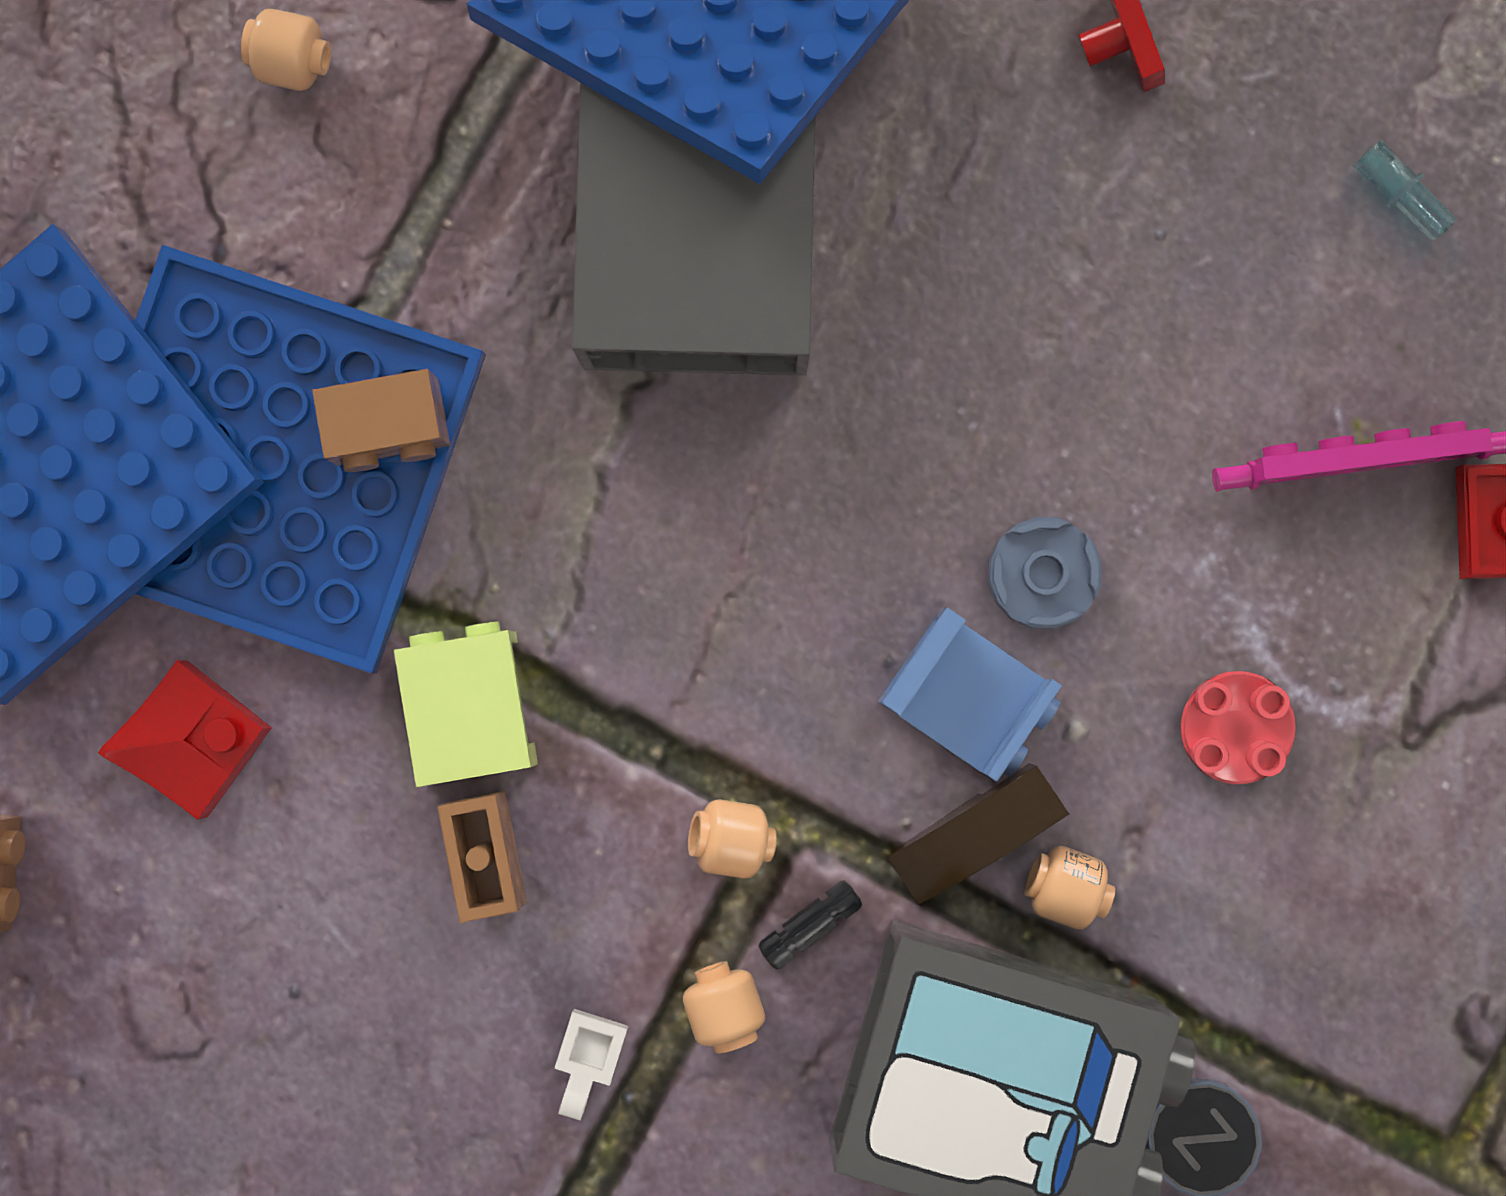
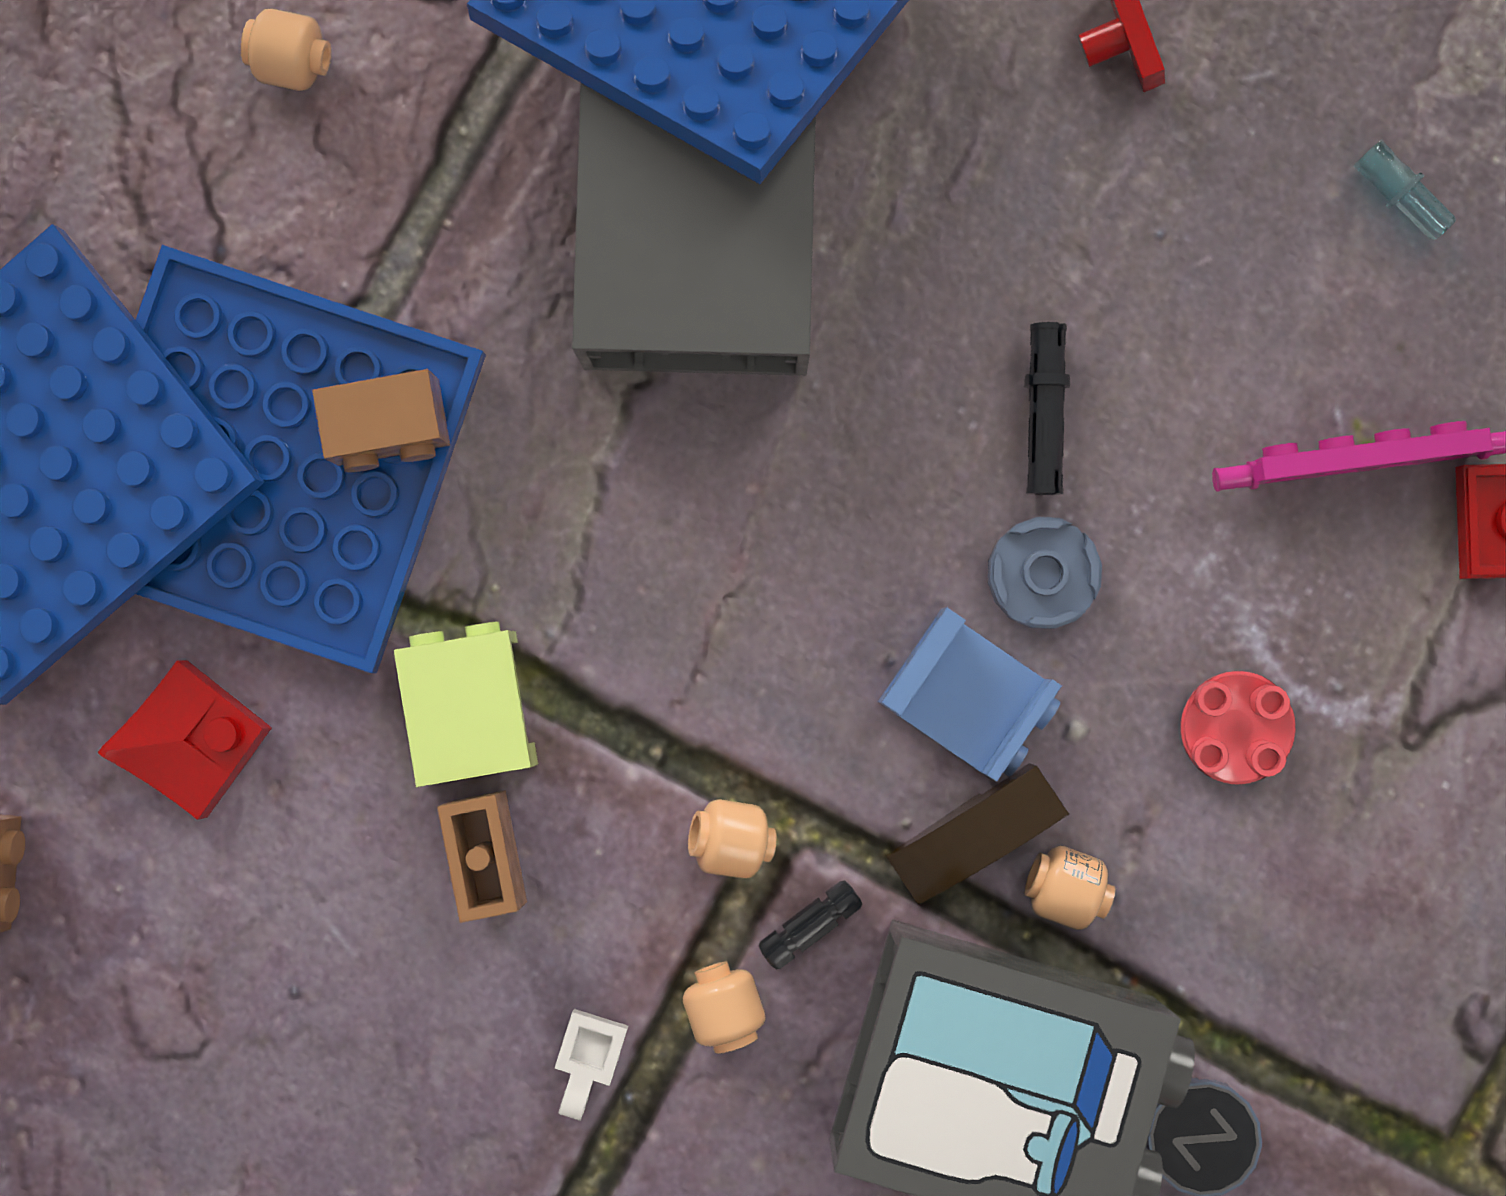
none -> black pin [1024,322,1070,495]

